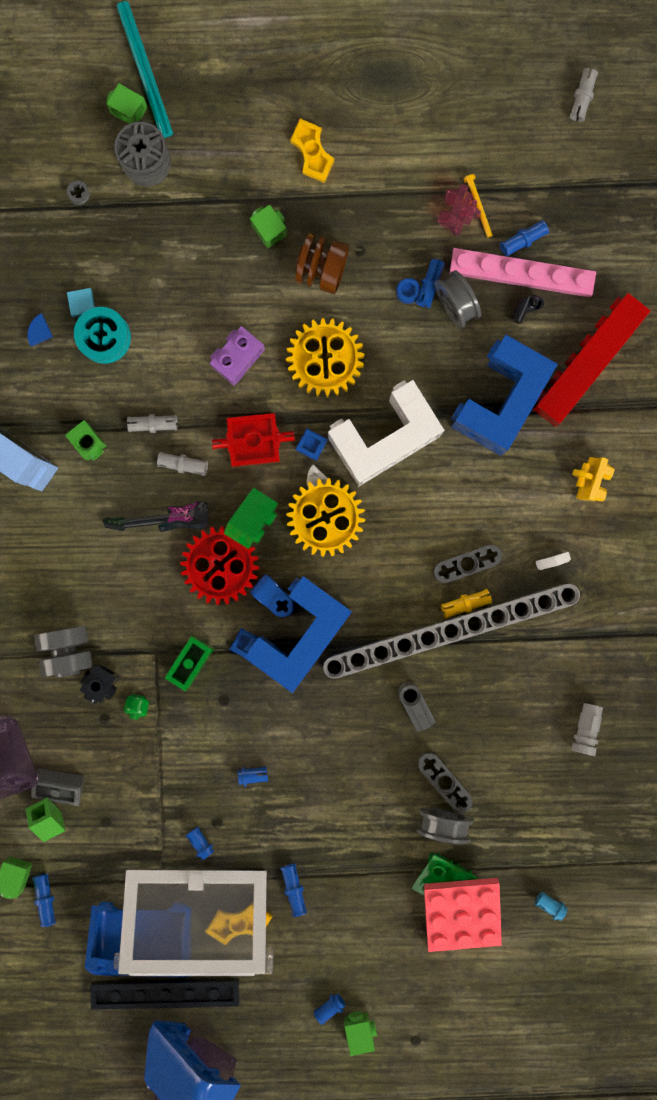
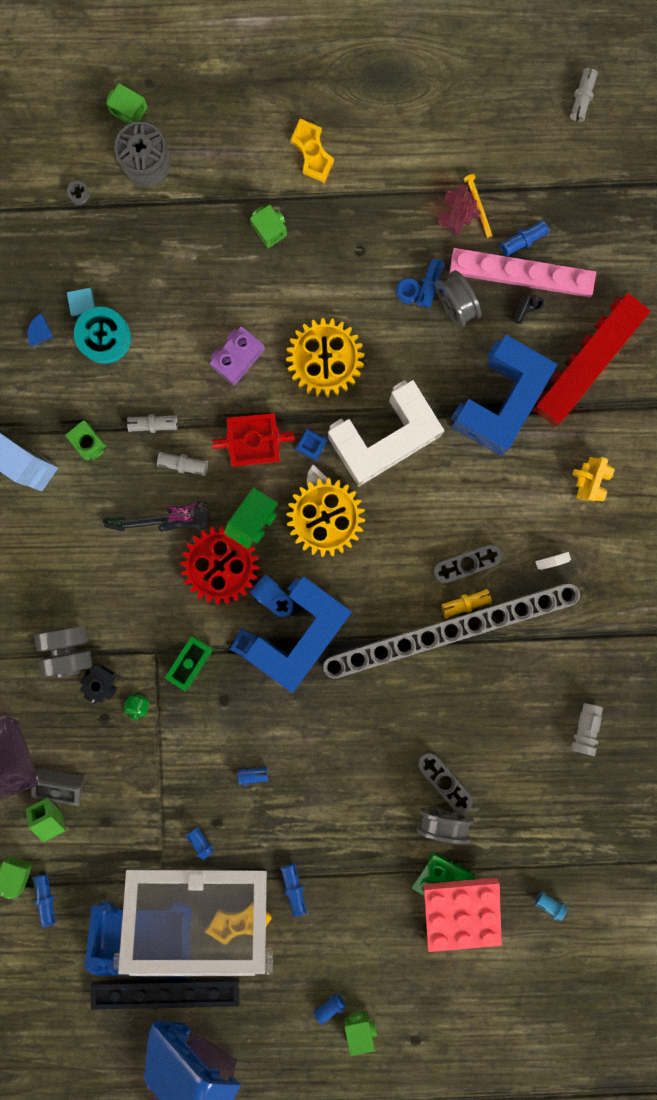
teal axle [117,1,173,138] -> none
reddish brown wheel [295,232,350,295] -> none
dark grey piece [398,682,436,732] -> none

